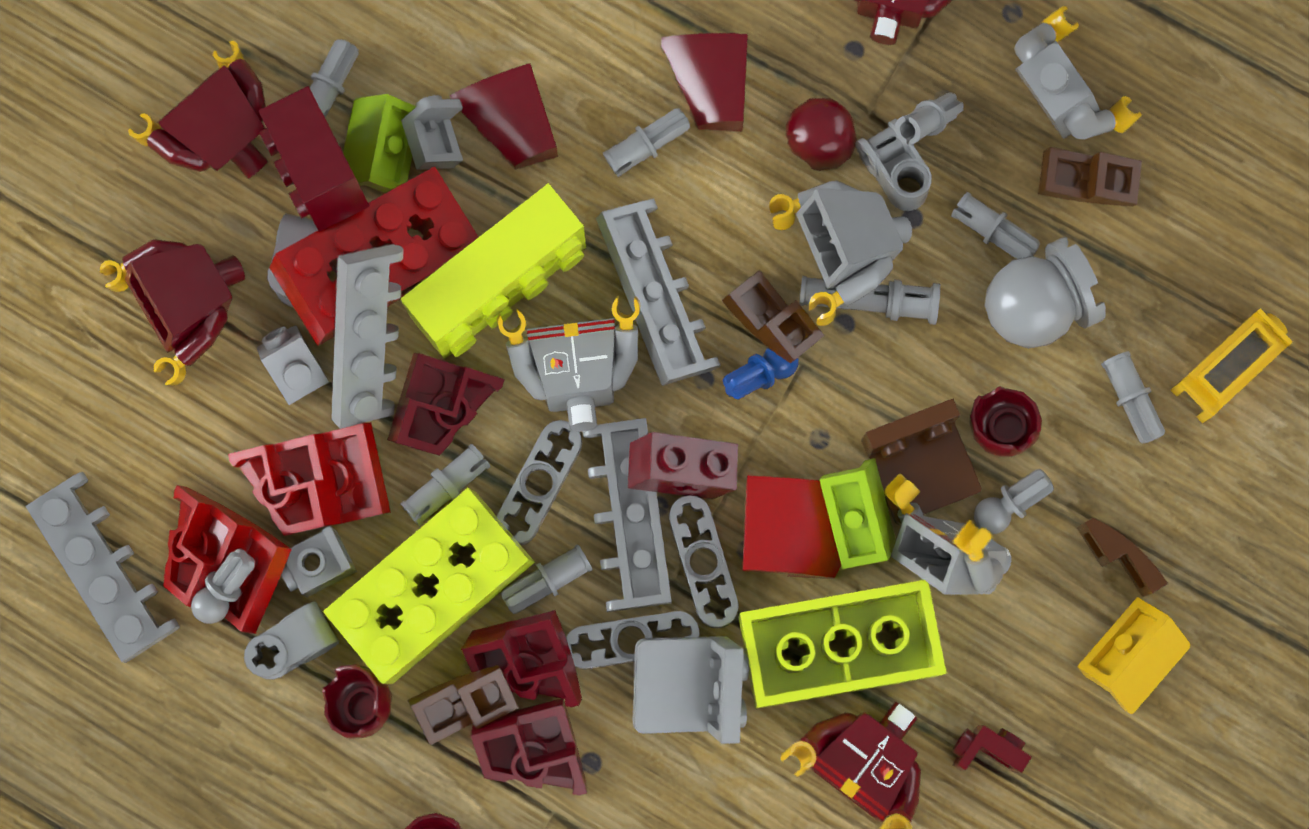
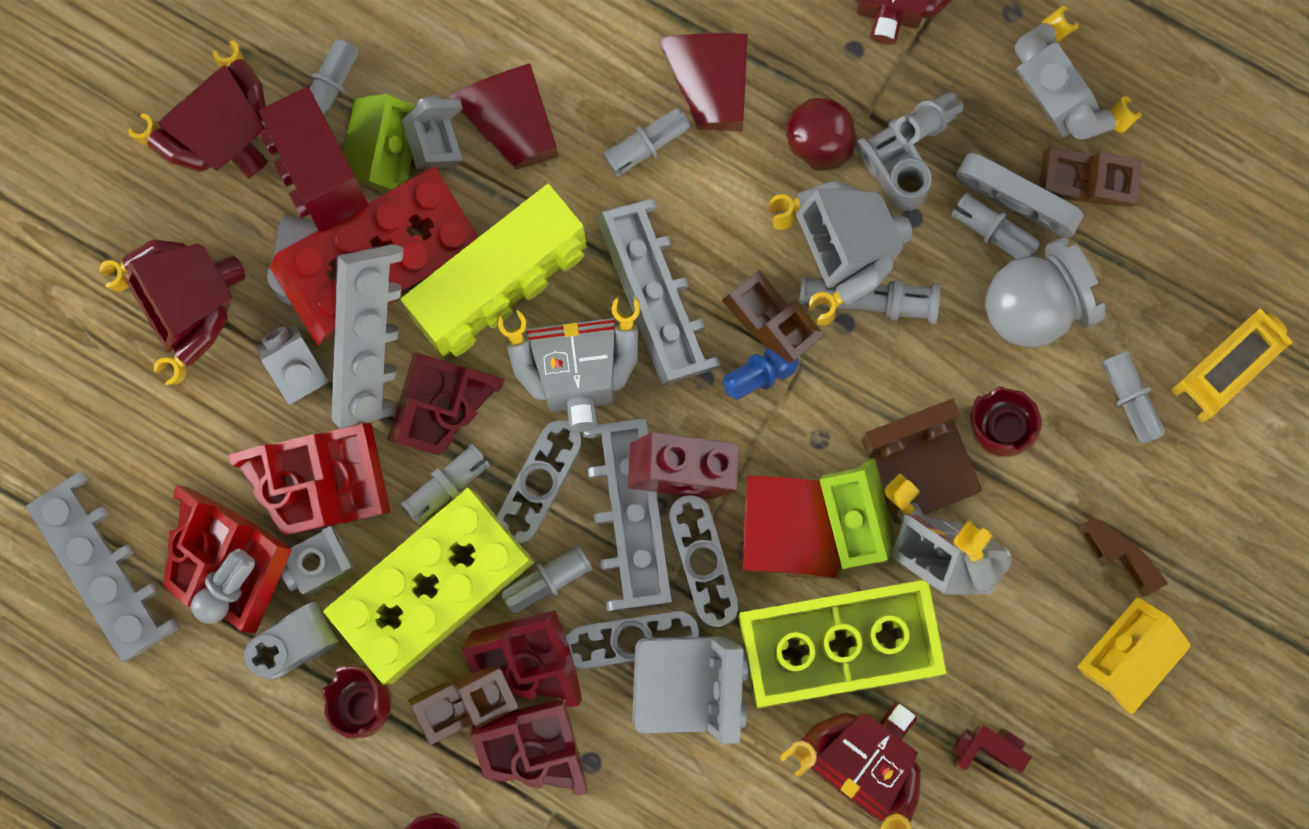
light grey axle [974,469,1054,534] -> none
none -> light grey beam [956,153,1084,238]

